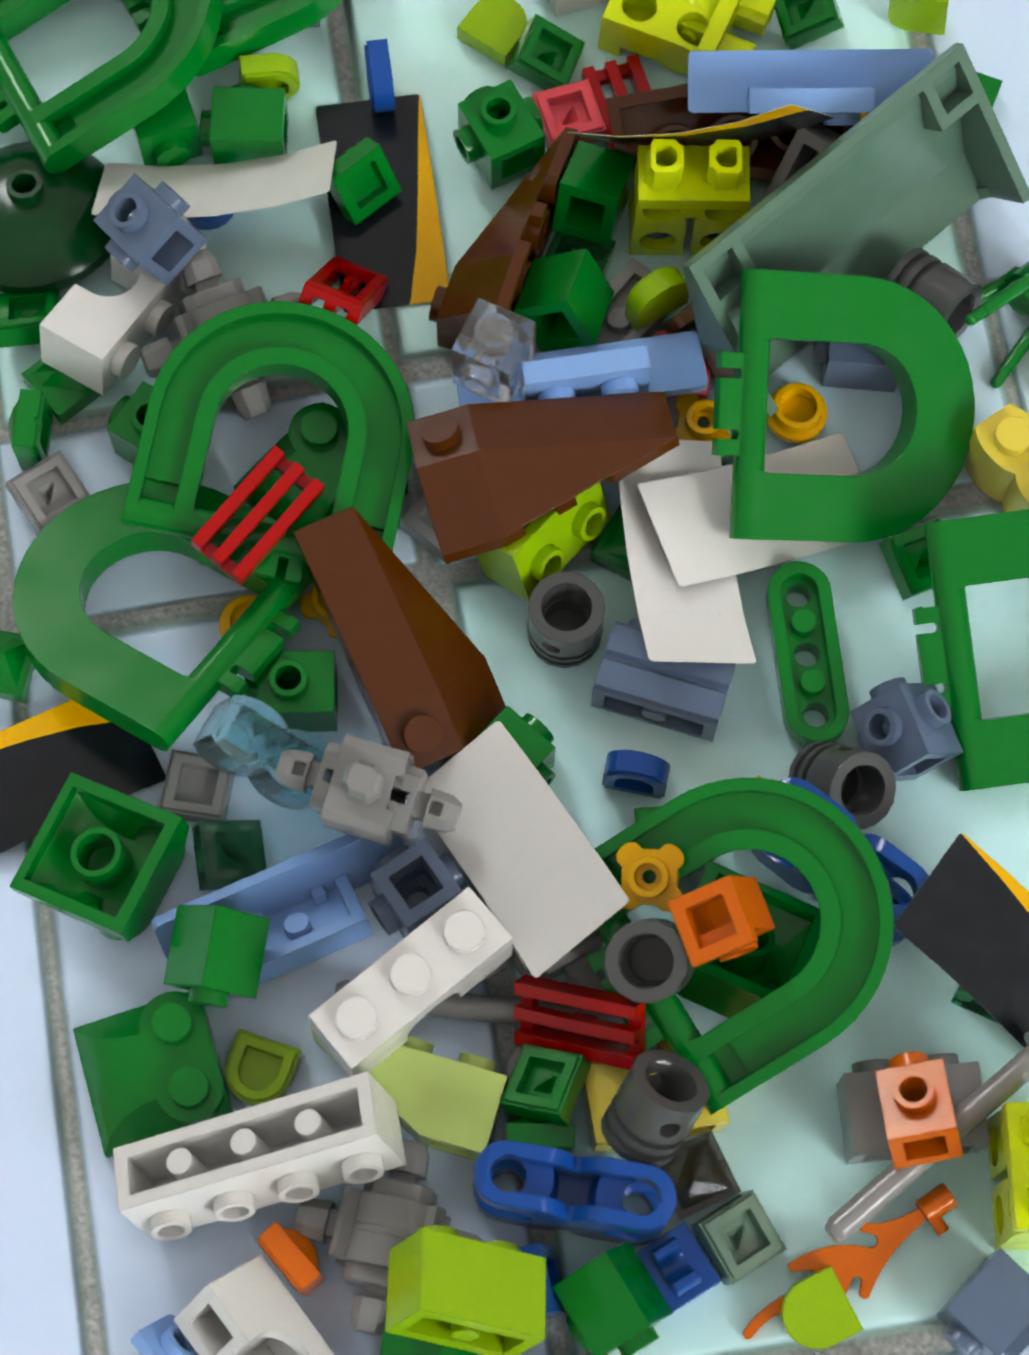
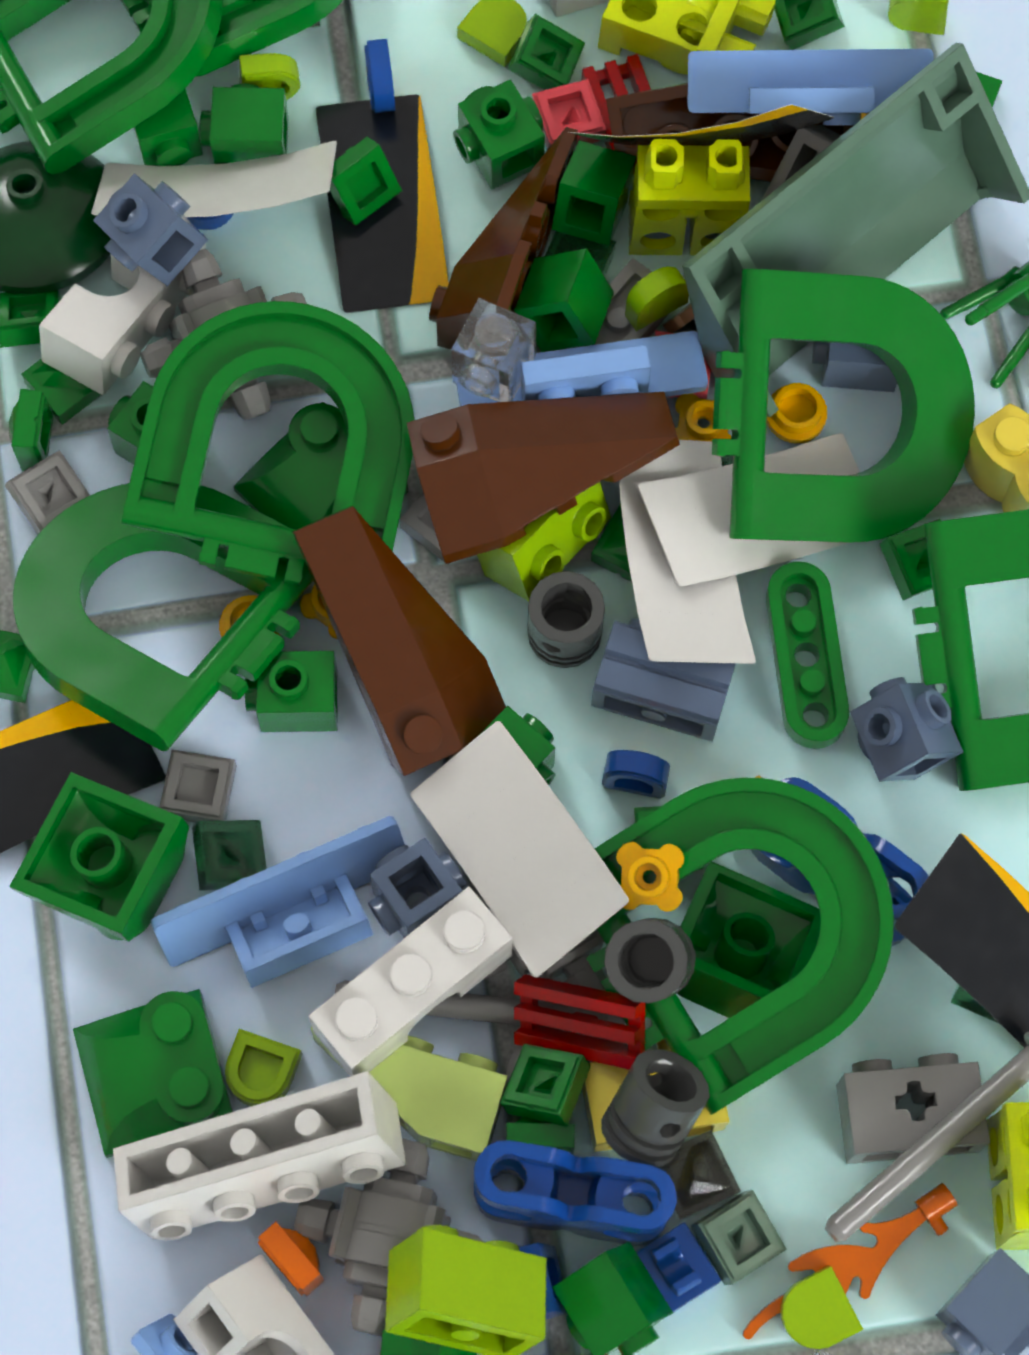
green brick [163,905,270,1009] -> none
red tile [191,445,325,586] -> none
clear light blue brick [193,695,328,810] -> none
light grey piece [275,734,463,847] -> none
red tile [298,256,389,325] -> none
orange brick [667,875,775,967] -> none
dark grey piece [788,740,896,829] -> none
orange brick [875,1051,964,1169] -> none
dark grey piece [886,247,983,339] -> none

